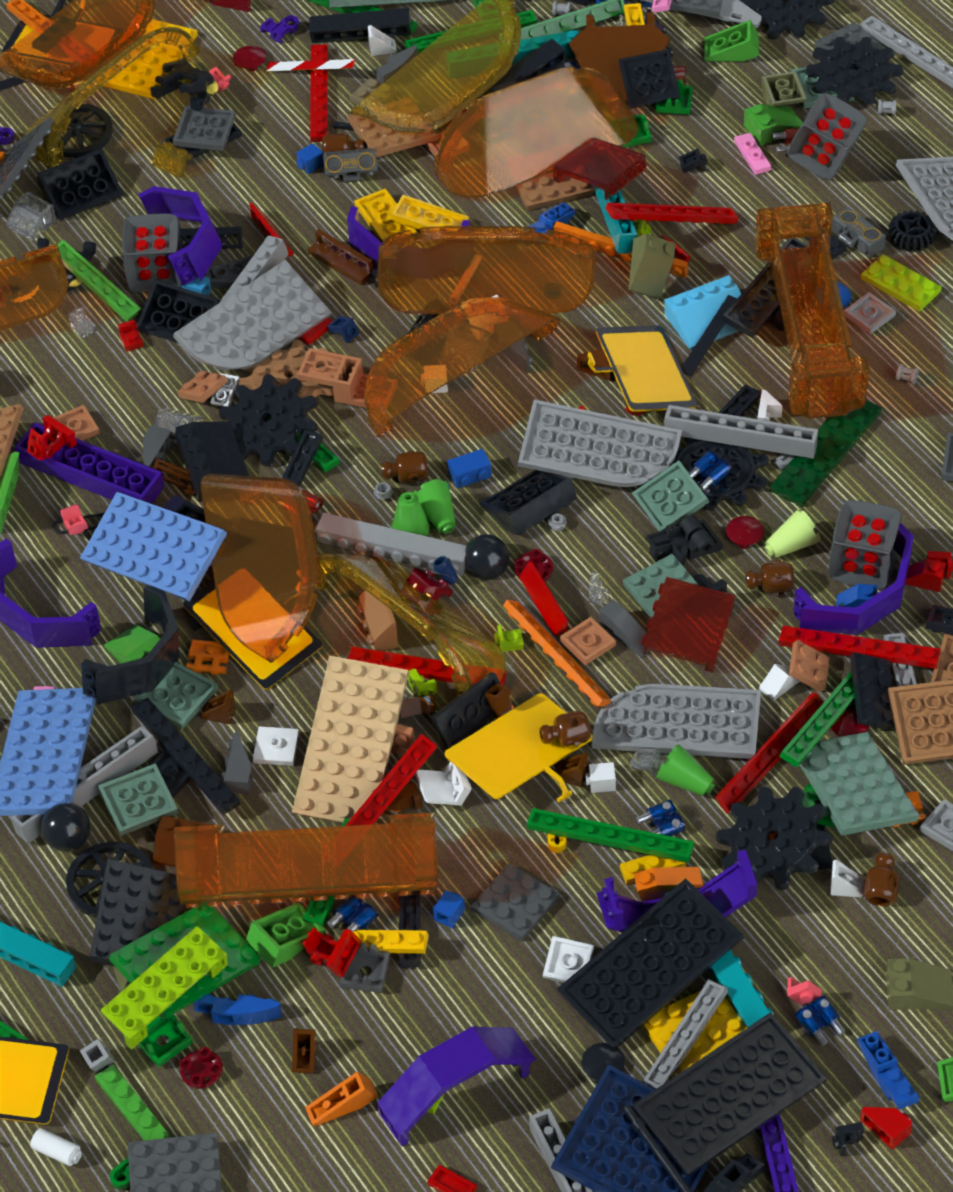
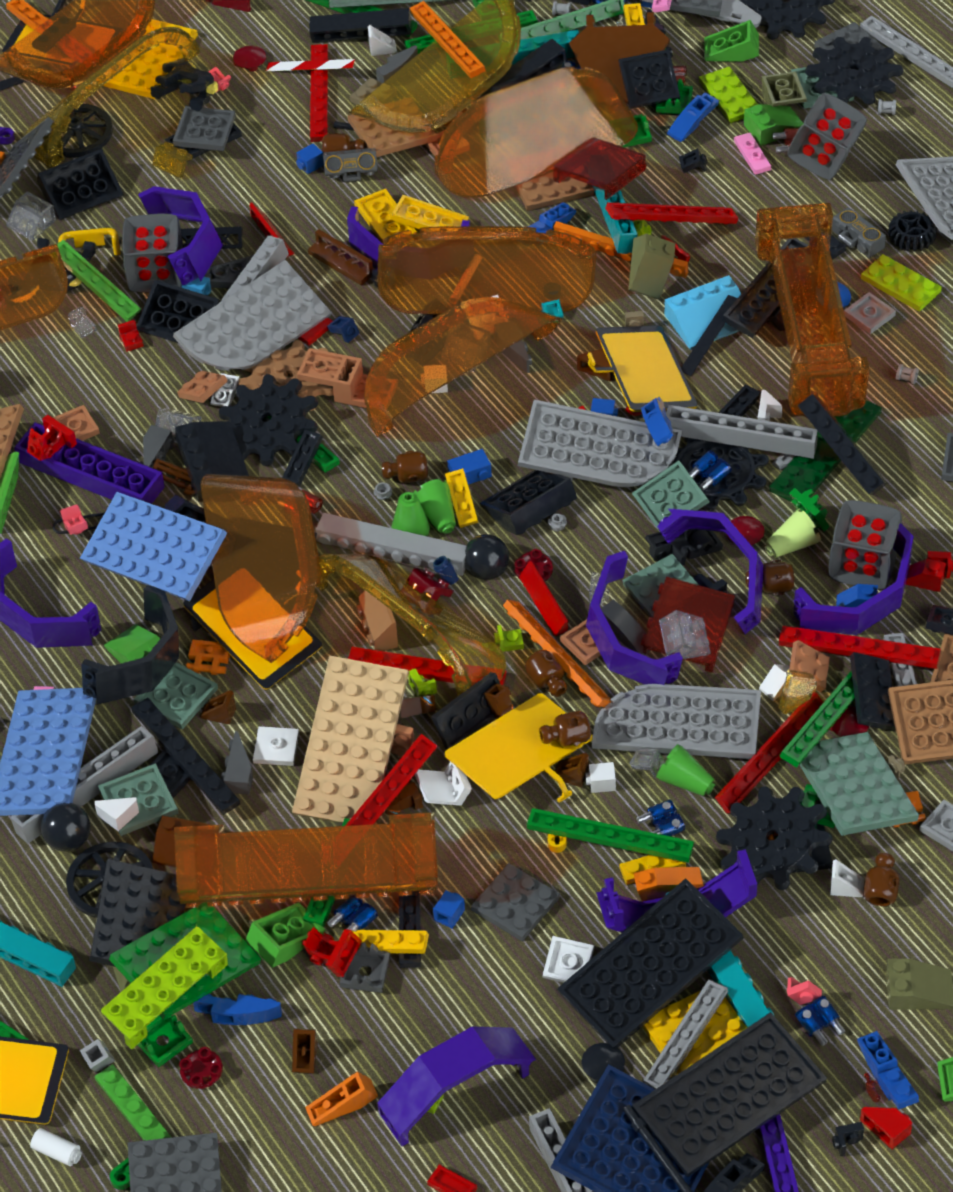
dark purple piece [260,15,299,43] -> none
none -> yellow piece [58,228,121,255]
none -> white slope [95,797,139,831]
none -> orange plate [409,1,486,78]
none -> yellow plate [445,469,479,528]
none -> reddish brown piece [525,650,567,697]
none -> teal tile [541,299,564,322]
none -> dark purple panel [586,551,683,685]
none -> blue brick [591,398,618,417]
none -> dark tan plate [625,311,644,327]
none -> blue slope [641,396,673,446]
none -> dark purple panel [657,508,763,634]
none -> clear slope [659,610,711,659]
none -> blue slope [667,92,719,142]
none -> lime plate [699,66,758,123]
none -> clear yellow slope [778,669,817,714]
none -> green piece [789,488,830,532]
none -> black brick [798,393,888,495]
none -> clear red piece [864,1073,881,1103]
none -> dark tan plate [887,755,905,779]

